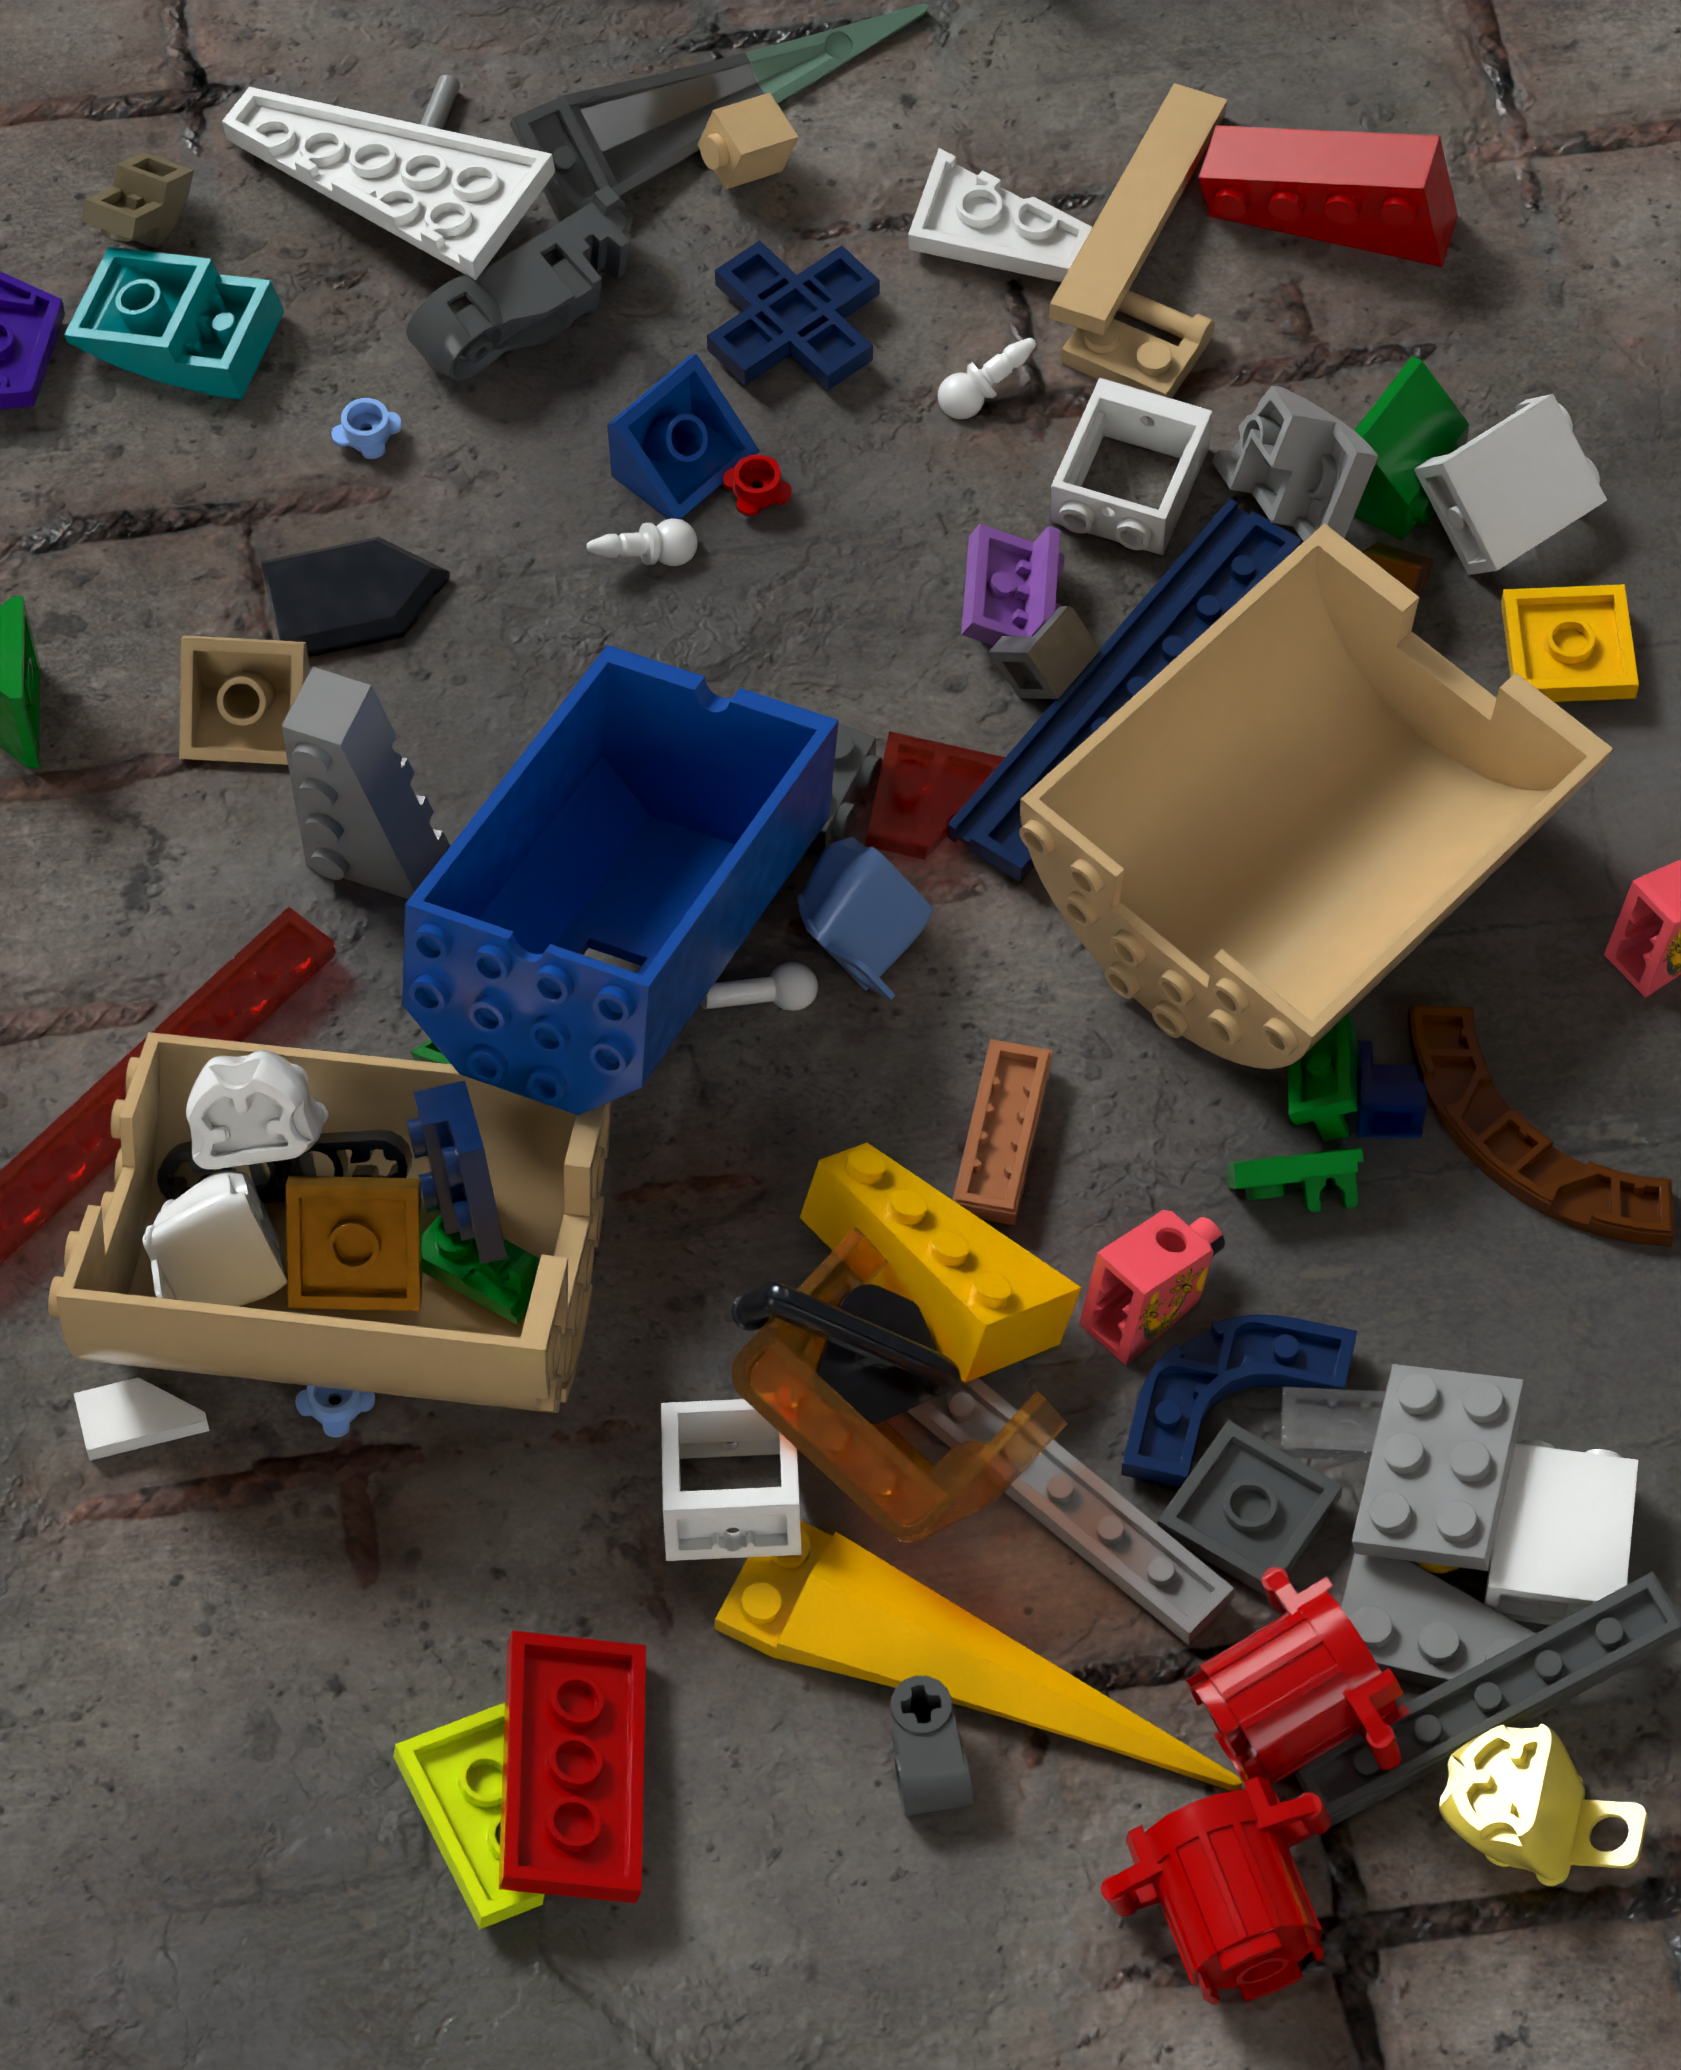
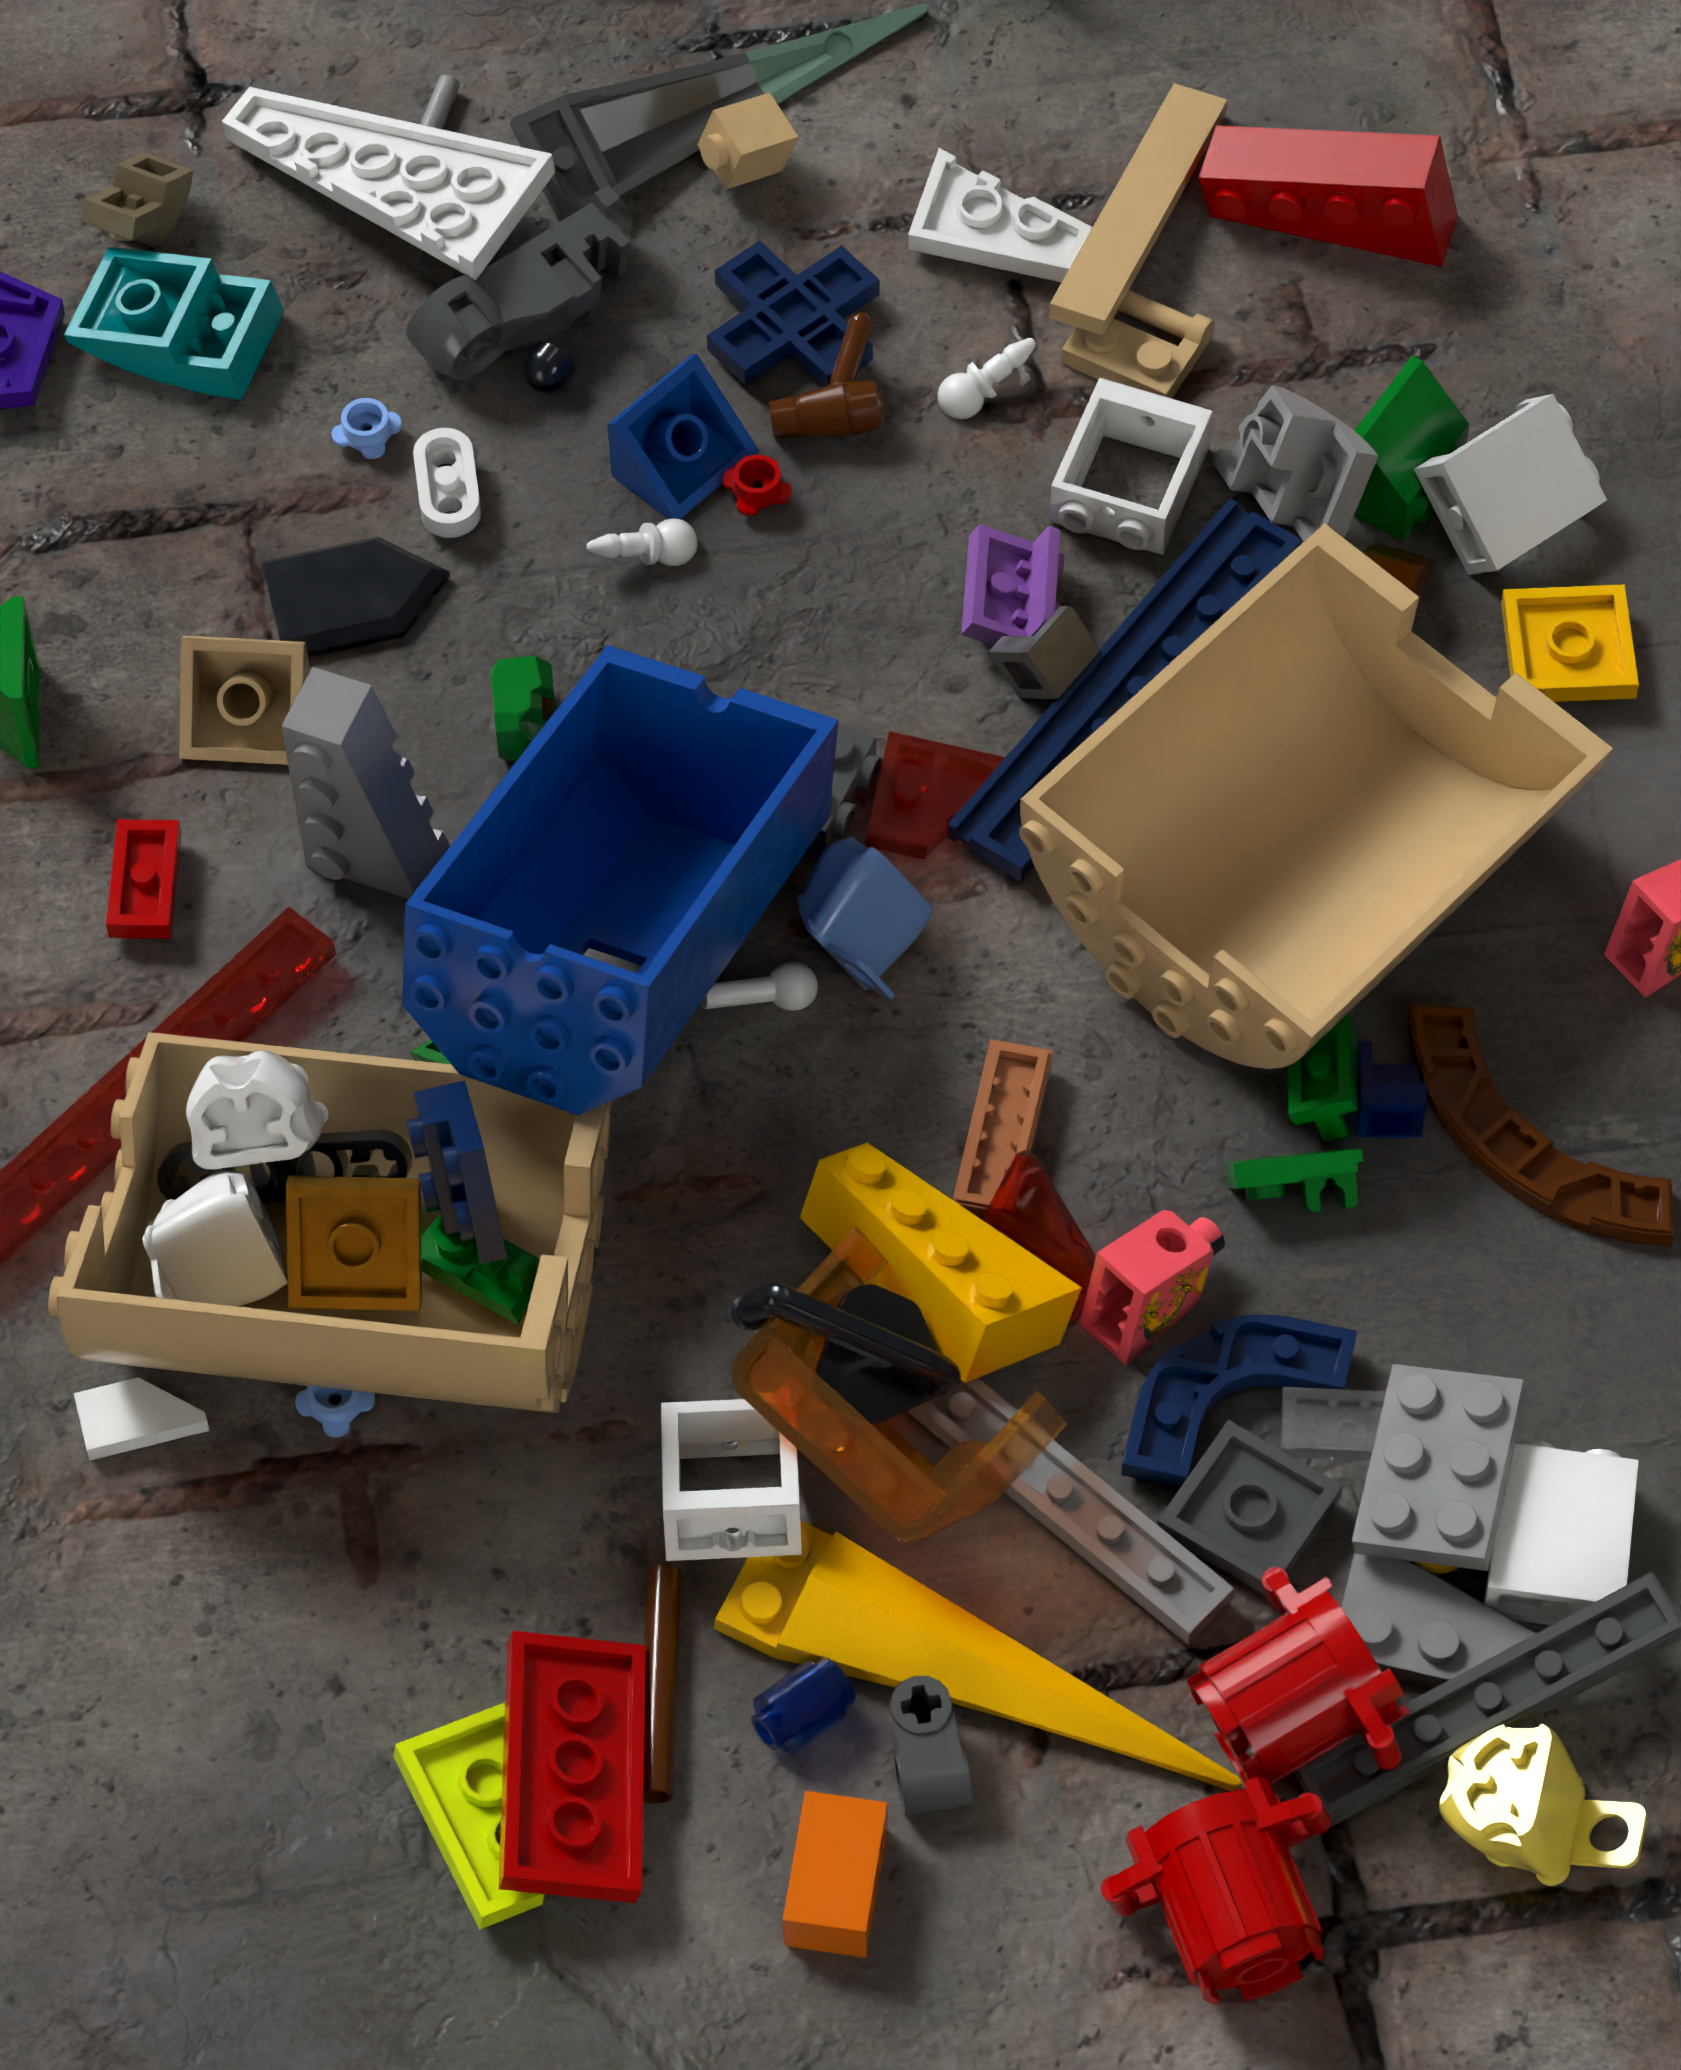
none -> red plate [106,819,182,939]
none -> white plate [413,428,481,538]
none -> green rock [490,655,556,761]
none -> black hinge [524,341,576,393]
none -> reddish brown piece [643,1564,681,1803]
none -> clear blue brick [751,1657,856,1754]
none -> reddish brown piece [769,312,885,438]
none -> orange panel [783,1791,888,1958]
none -> clear red wing [981,1150,1096,1328]

